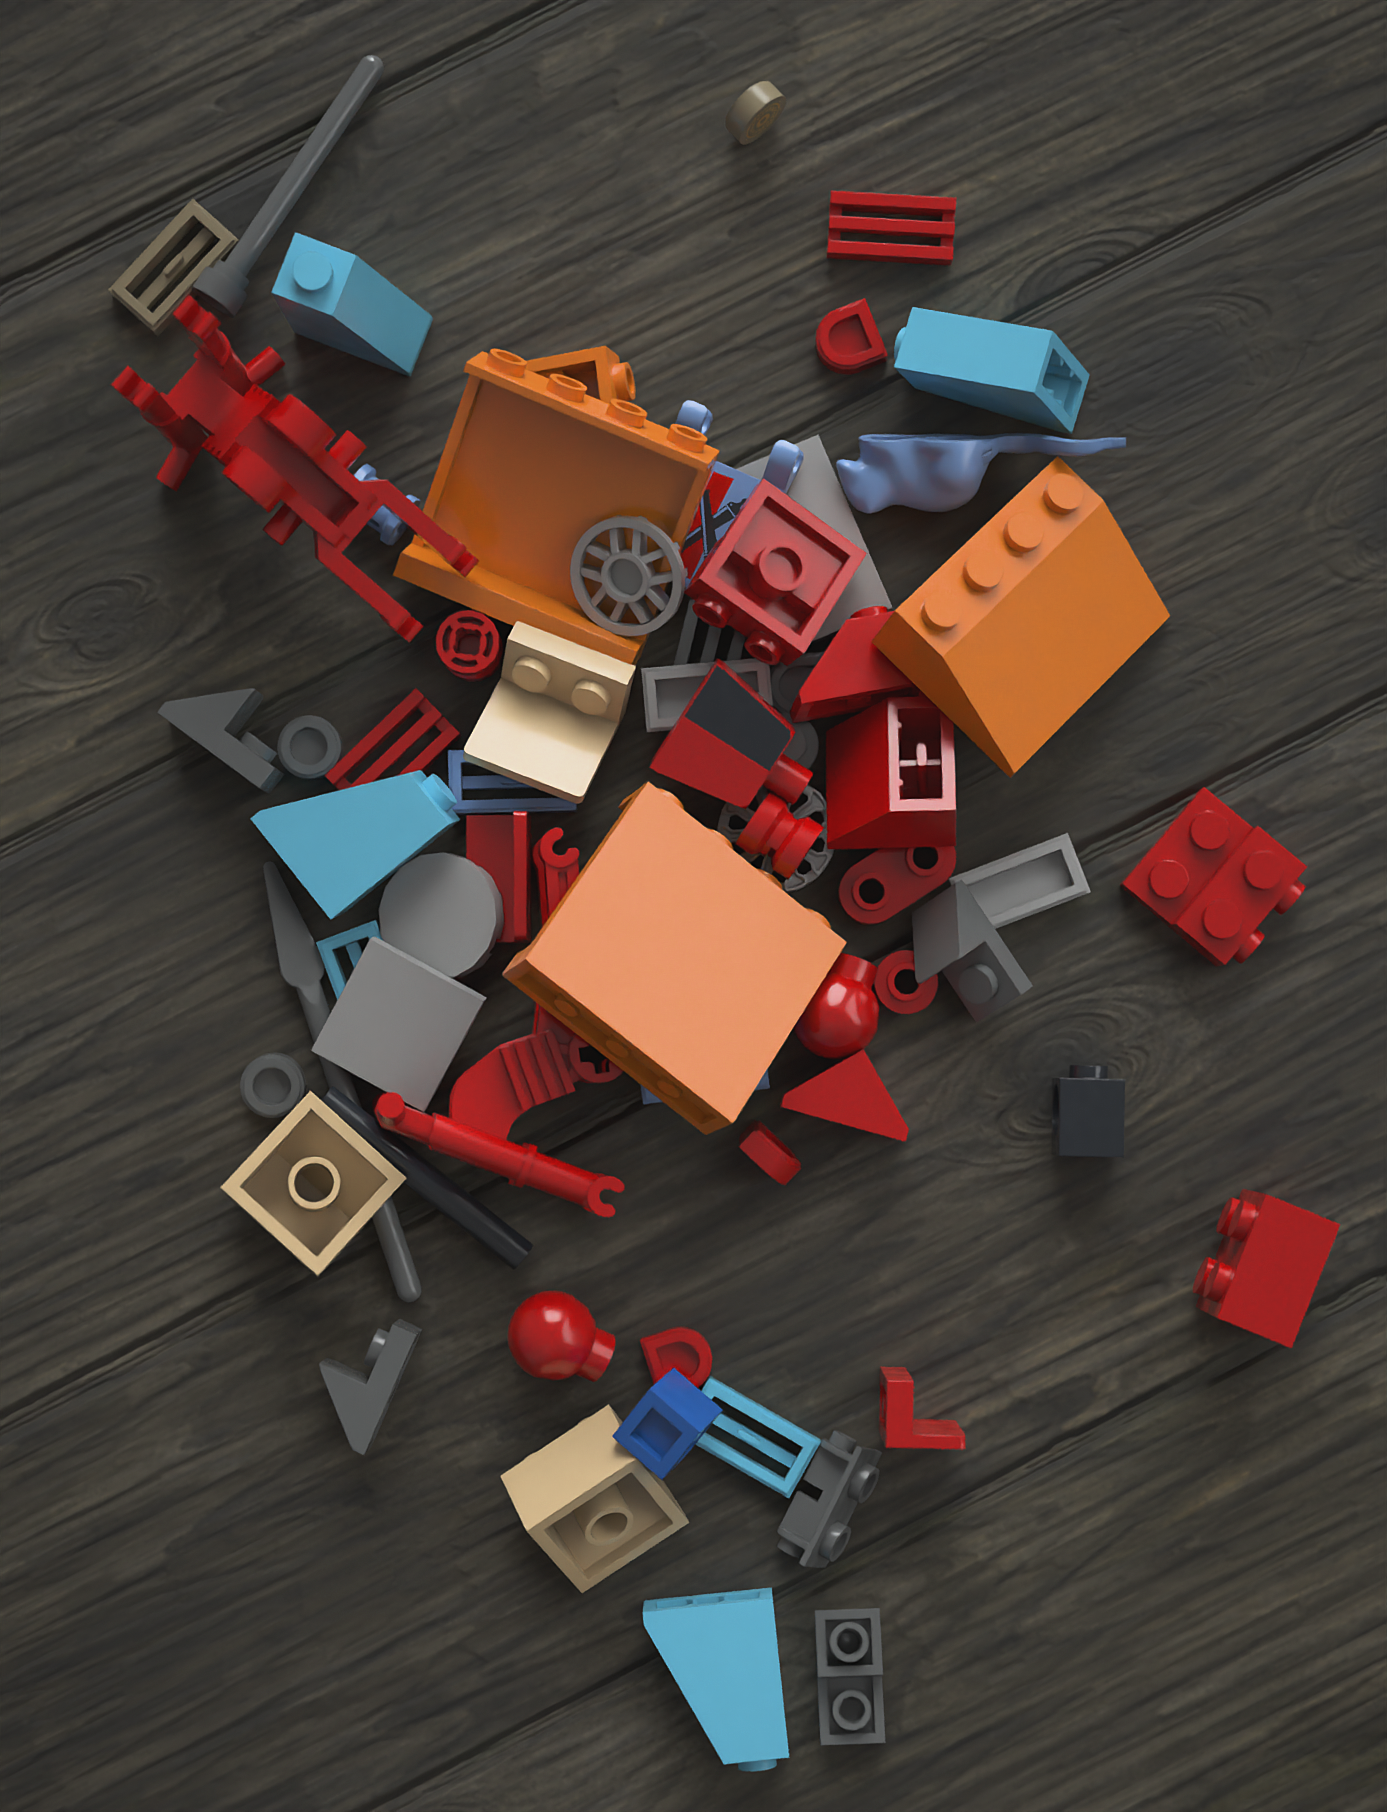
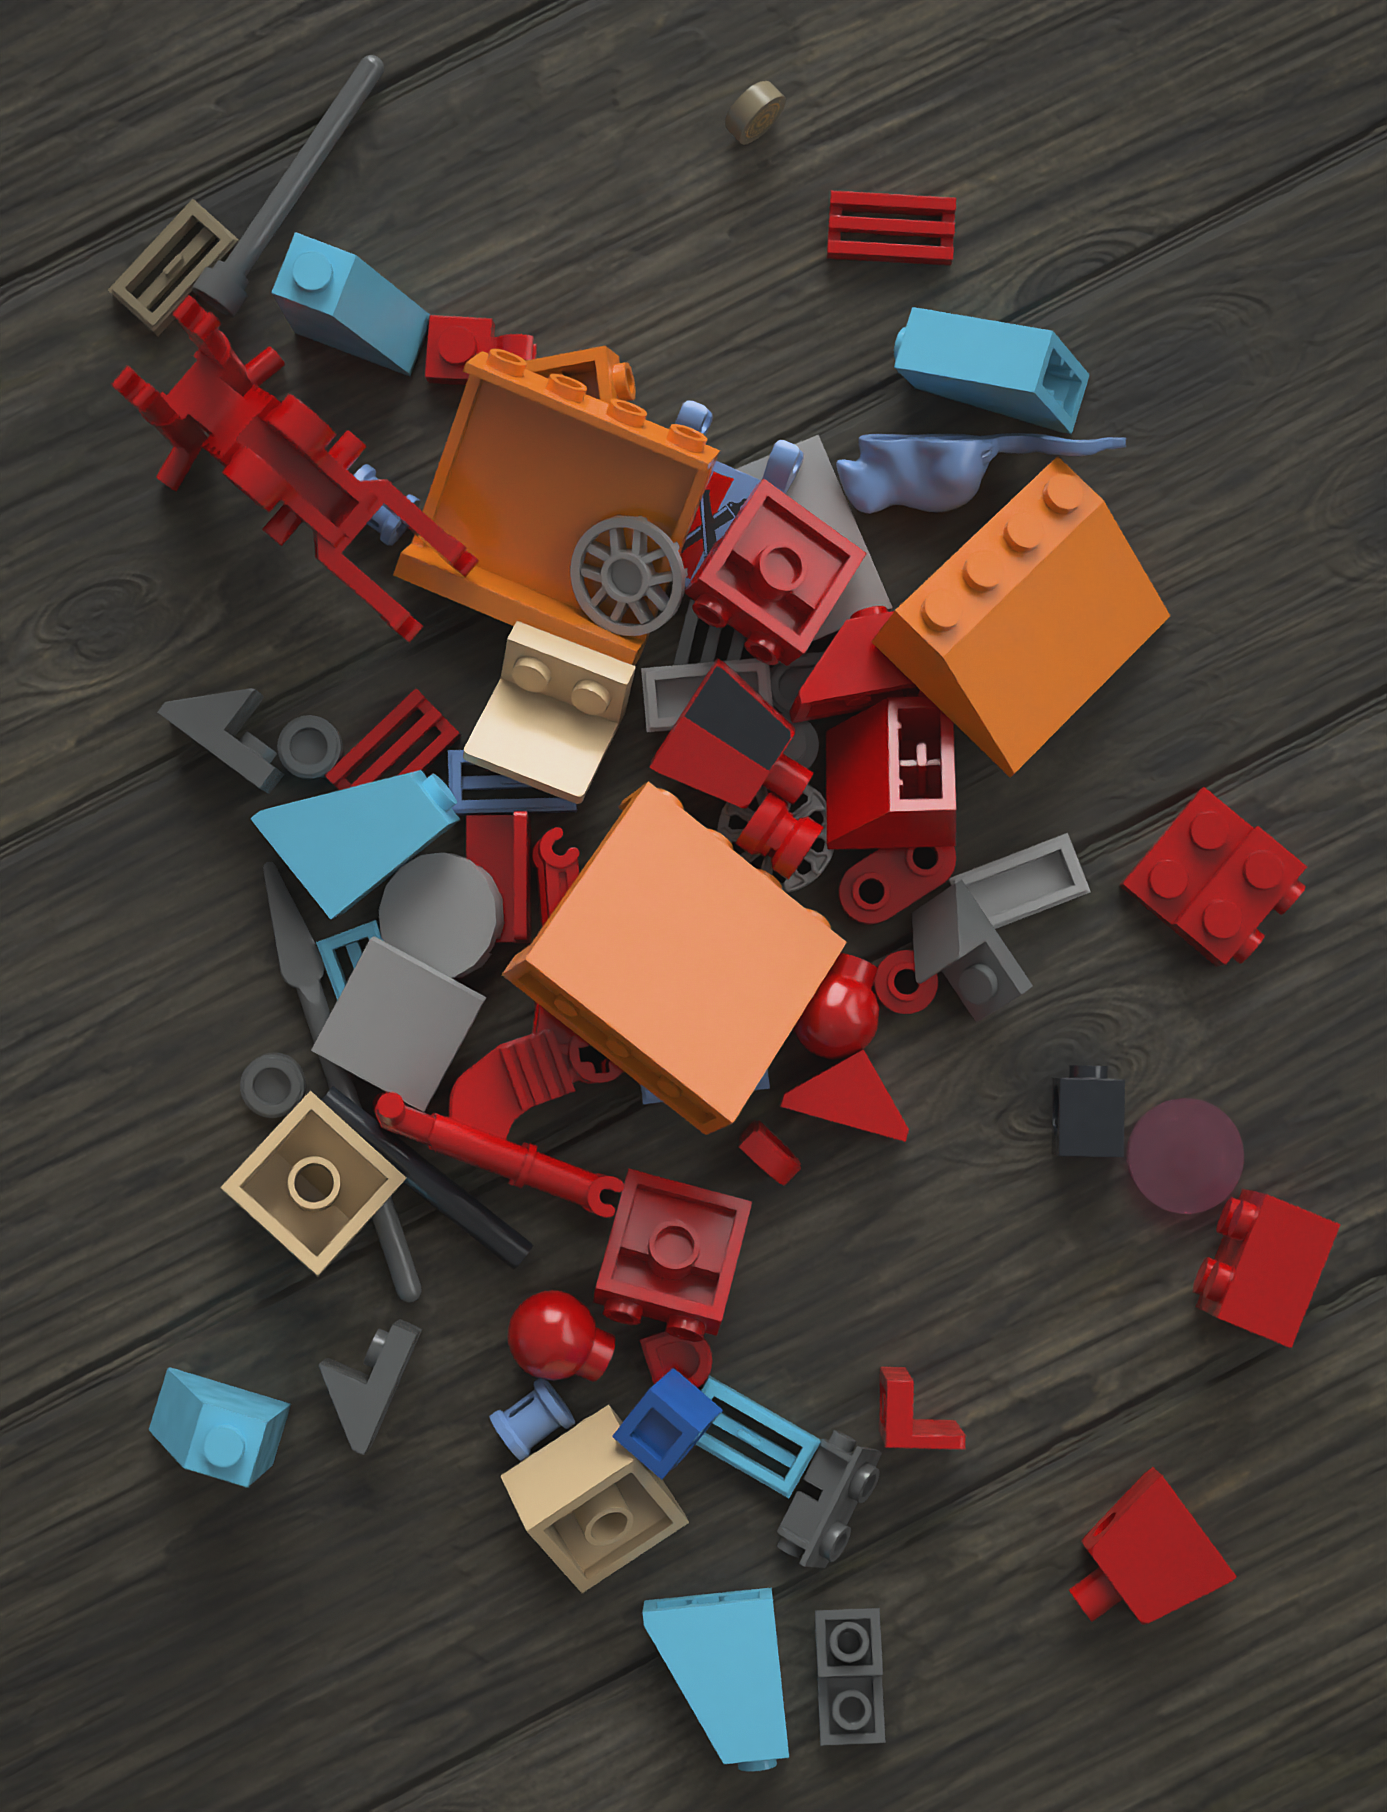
red wheel [436,610,504,682] -> none
red tile [815,298,888,375] -> none
none -> medium azure slope [149,1367,291,1487]
none -> red plate [425,315,537,385]
none -> medium blue bush [489,1378,575,1461]
none -> red plate [593,1168,752,1342]
none -> red torso [1069,1467,1237,1625]
none -> clear pink piece [1127,1098,1244,1214]

